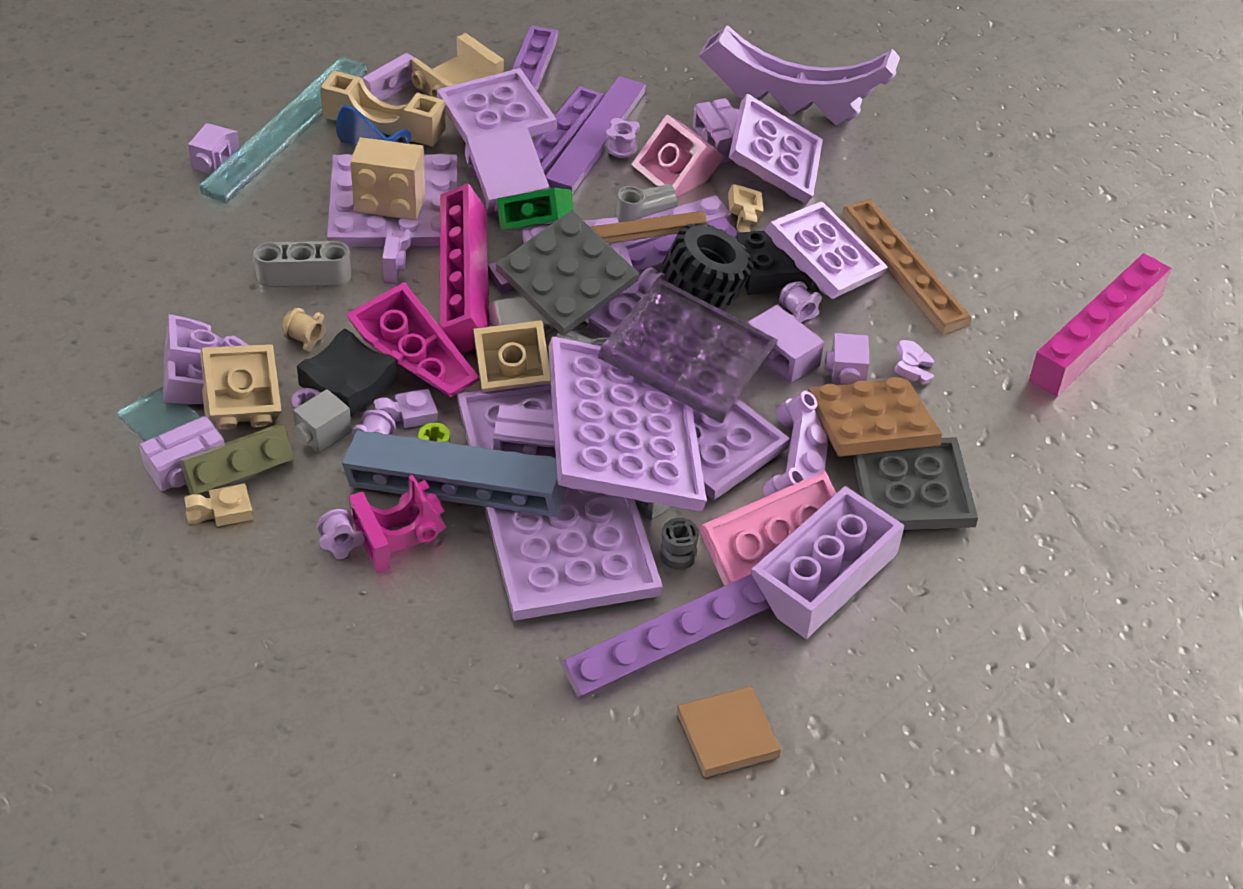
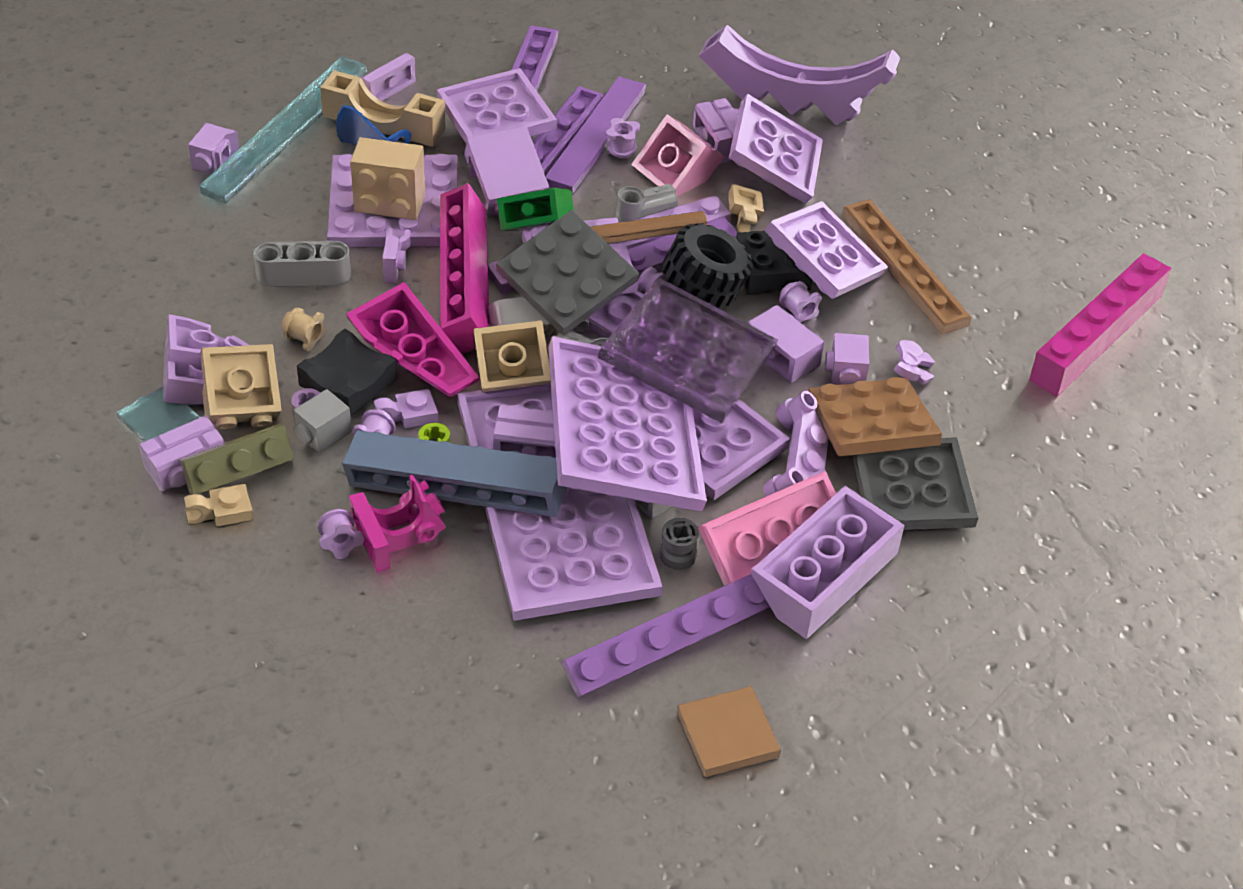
tan panel [411,33,504,98] -> none

